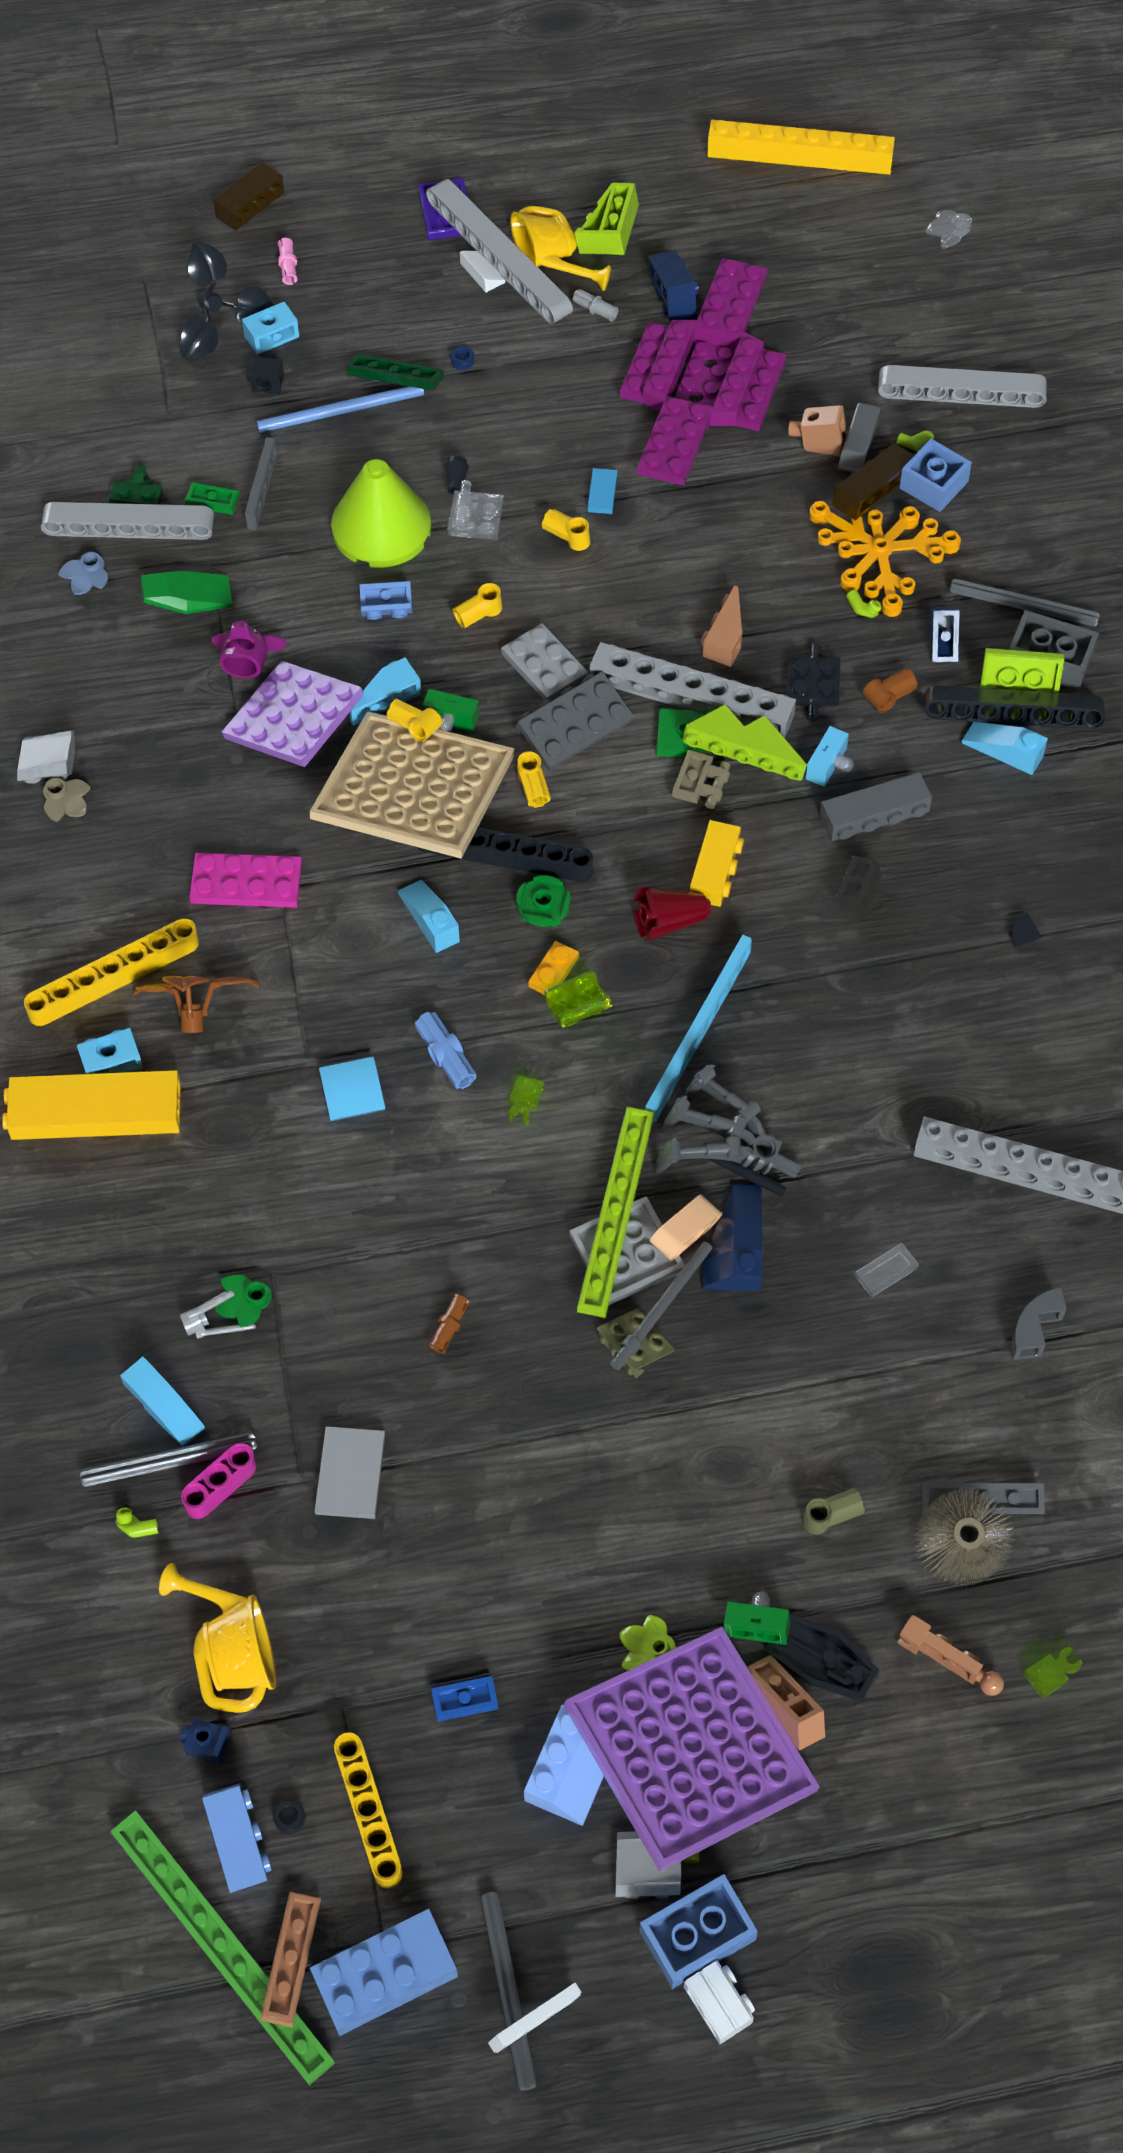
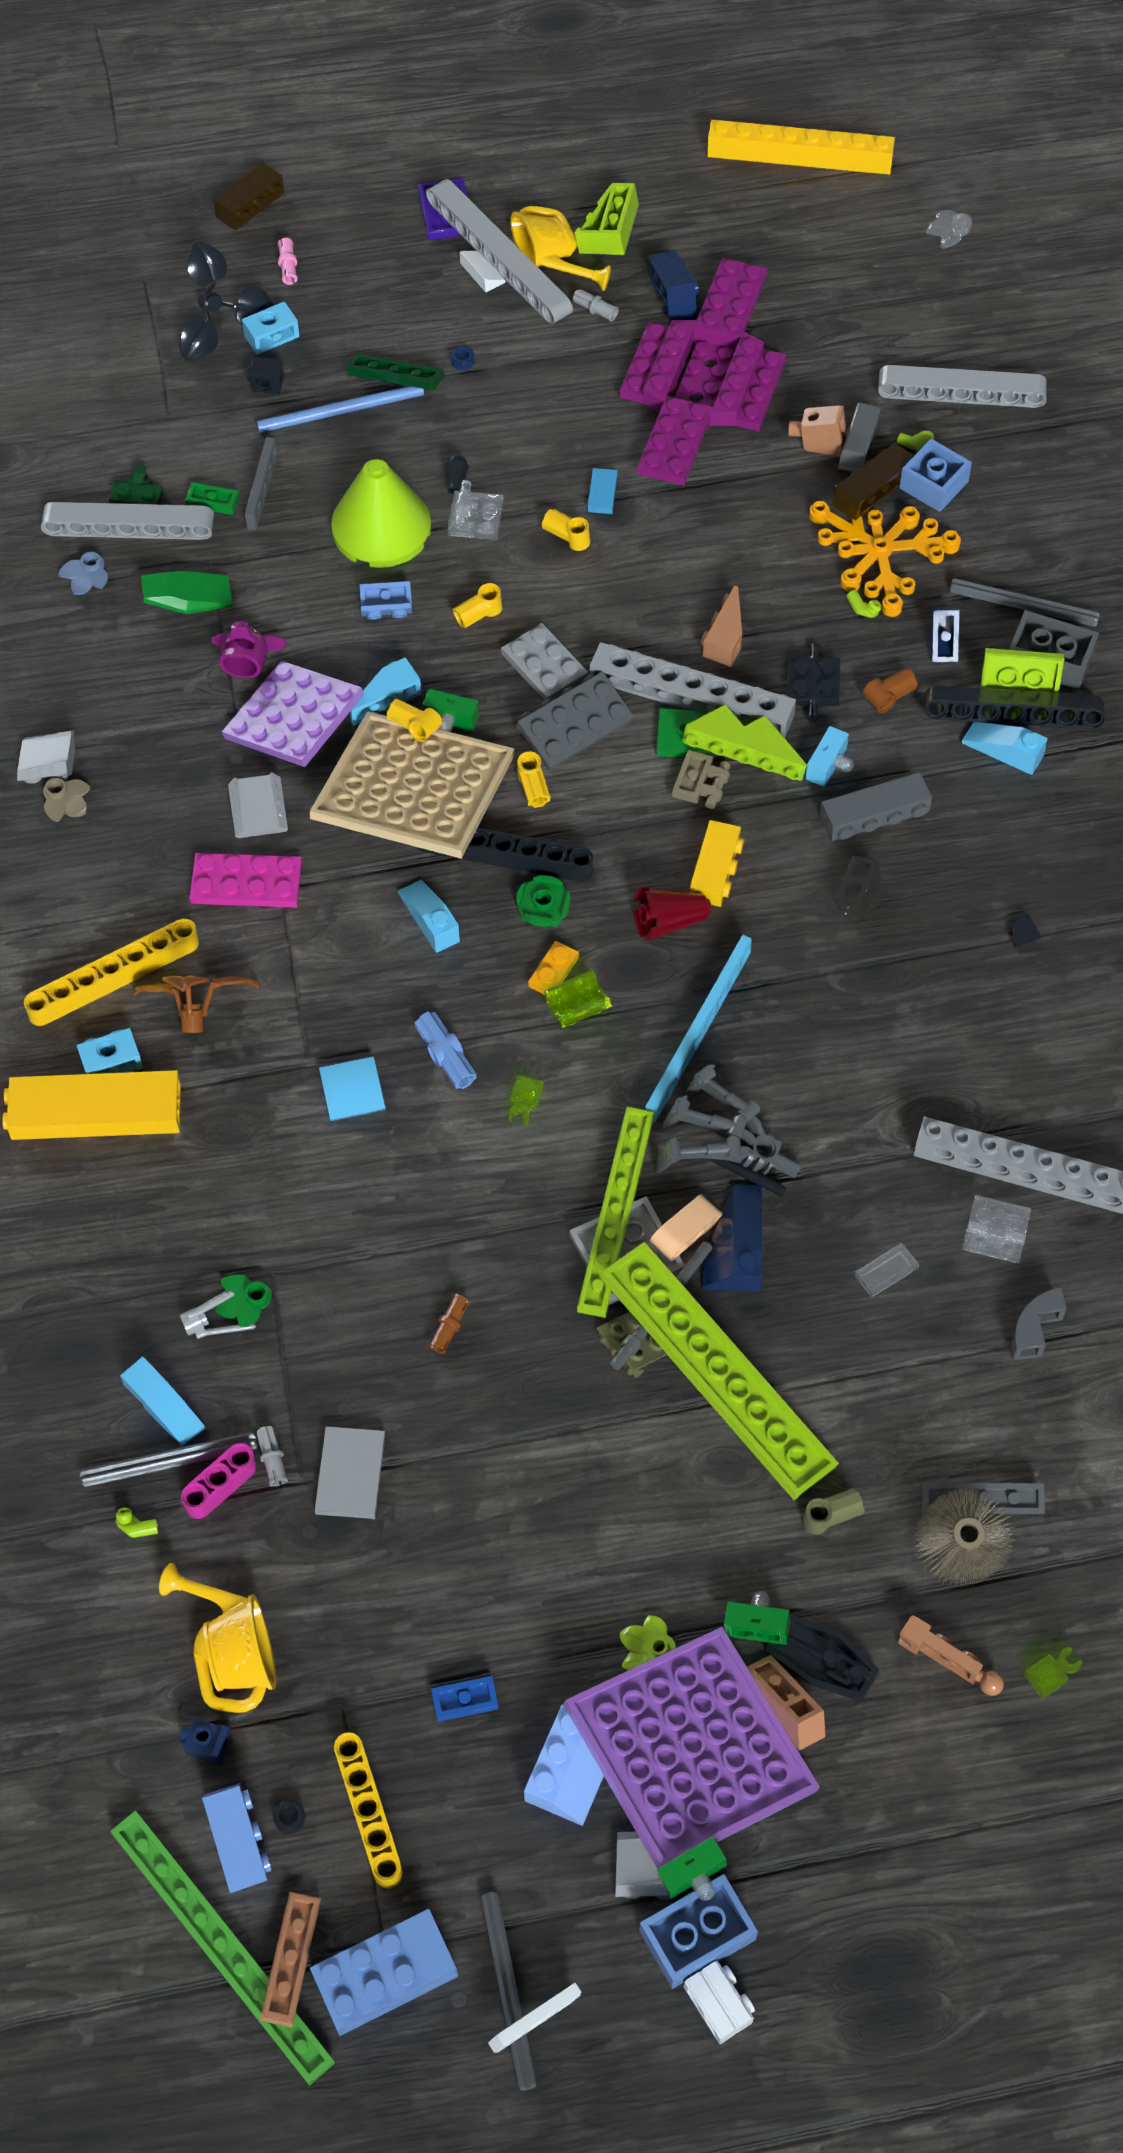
none -> light grey slope [228,772,288,838]
none -> light grey axle [257,1426,288,1486]
none -> lime plate [599,1242,839,1501]
none -> green piece [657,1837,727,1901]
none -> clear plate [962,1195,1031,1264]

